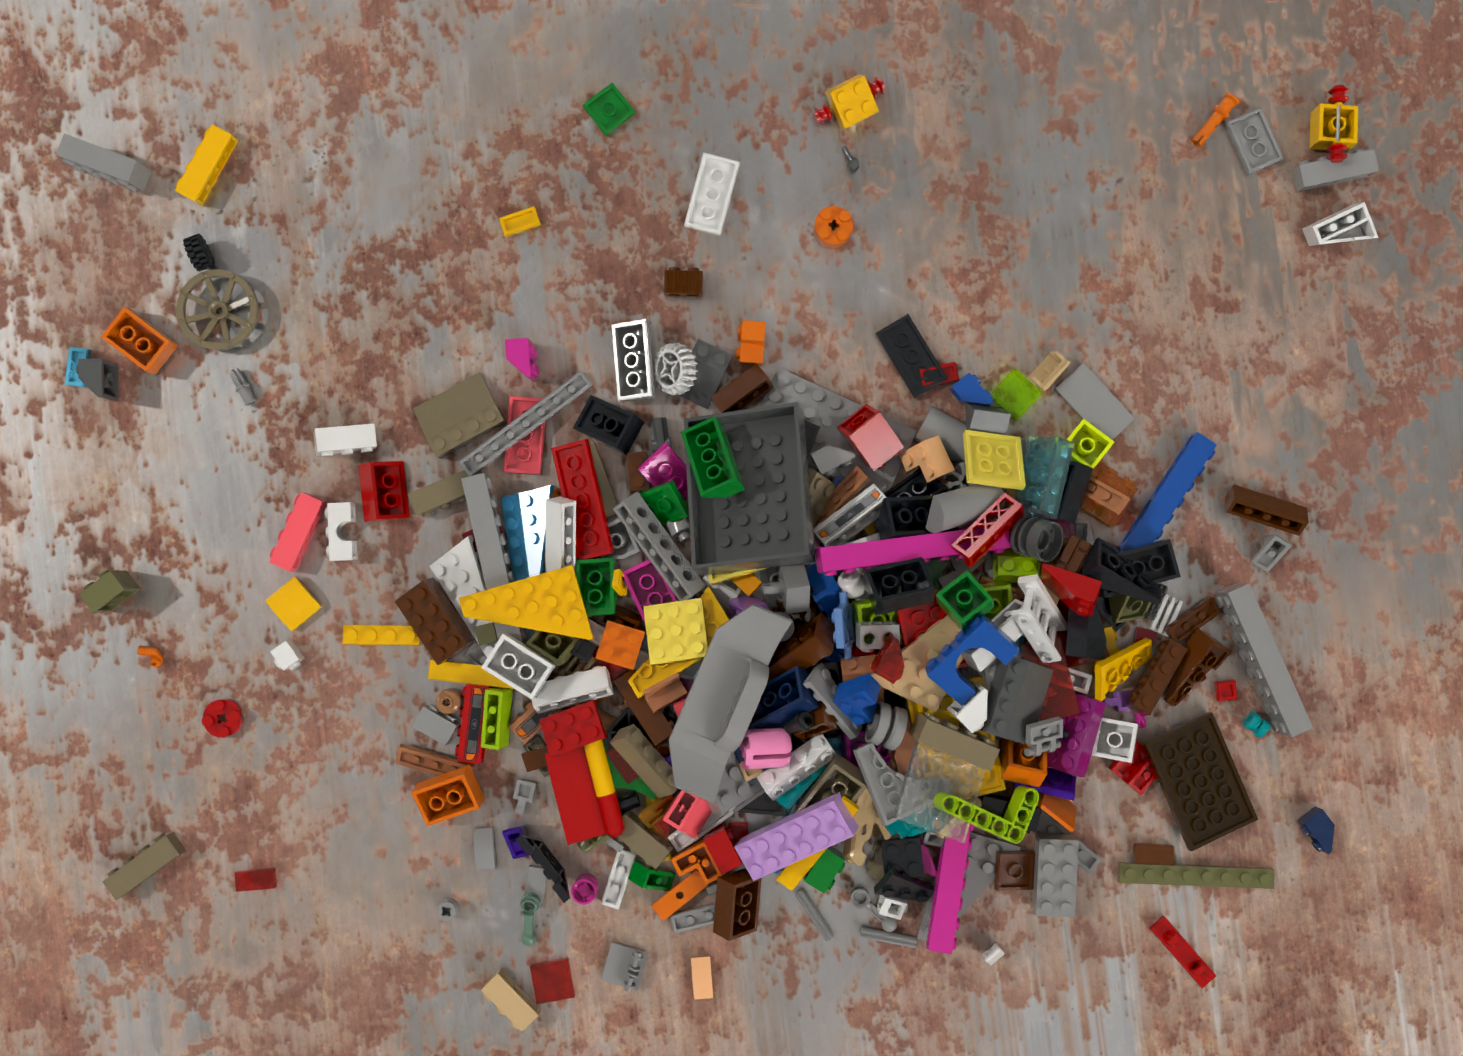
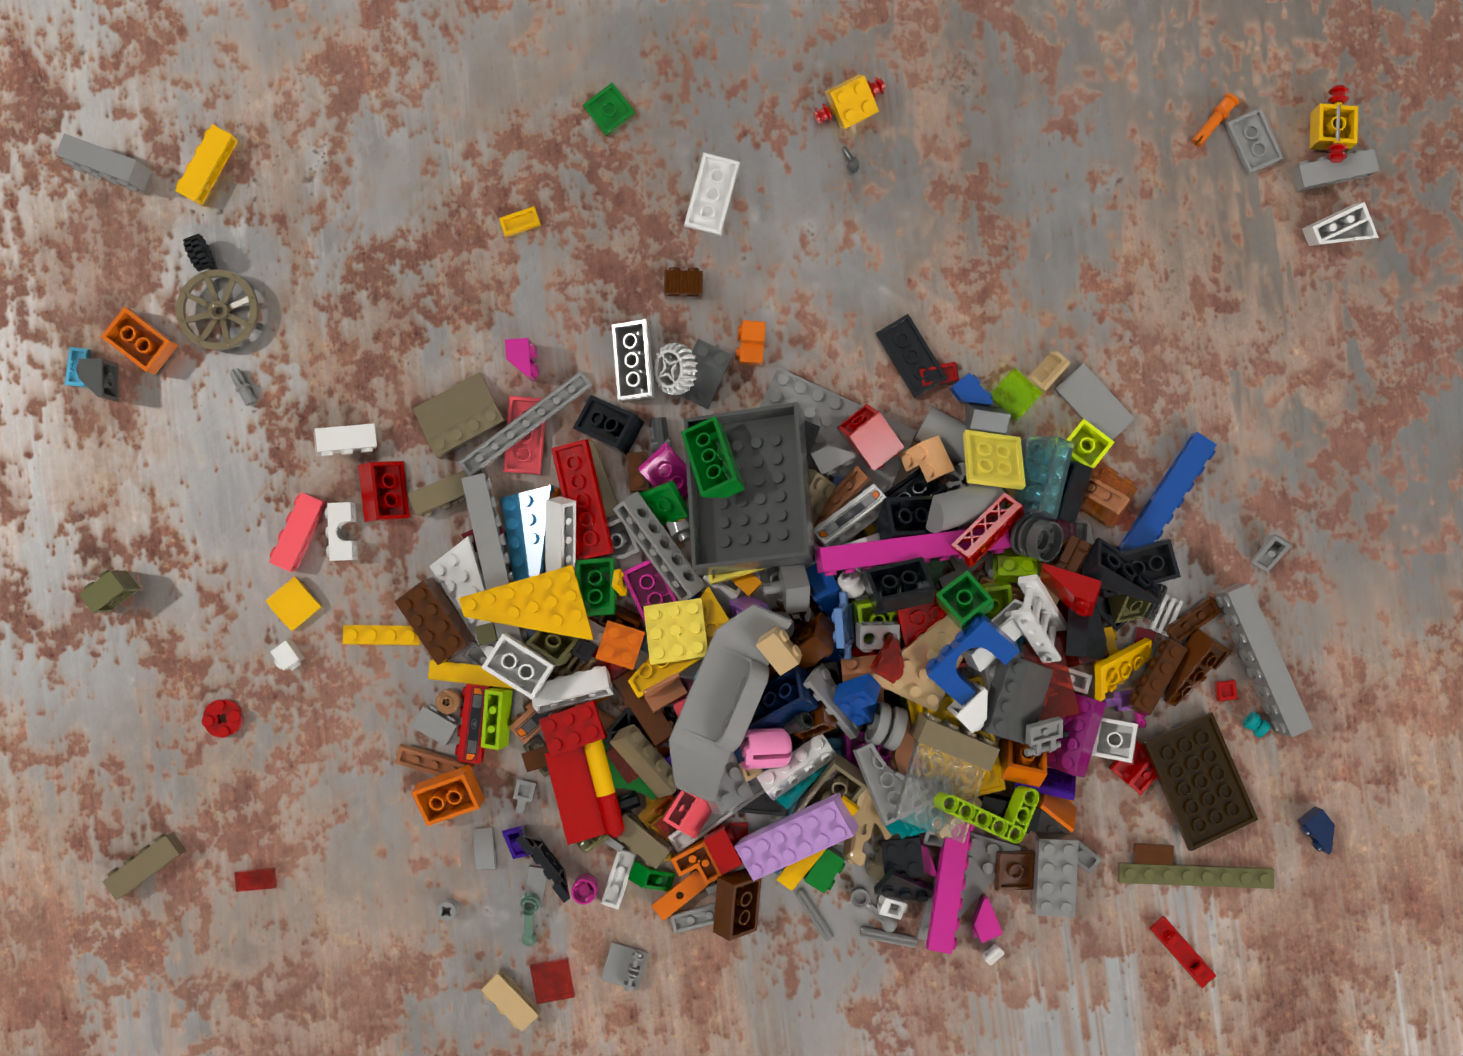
orange arm [138,645,164,668] -> none
light nougat slope [691,957,713,1000] -> none
reddish brown brick [710,363,774,413] -> none
orange brick [813,206,853,249] -> none
reddish brown brick [1225,484,1309,536] -> none
none -> tan brick [756,625,802,676]
none -> dark pink slope [971,894,1003,943]

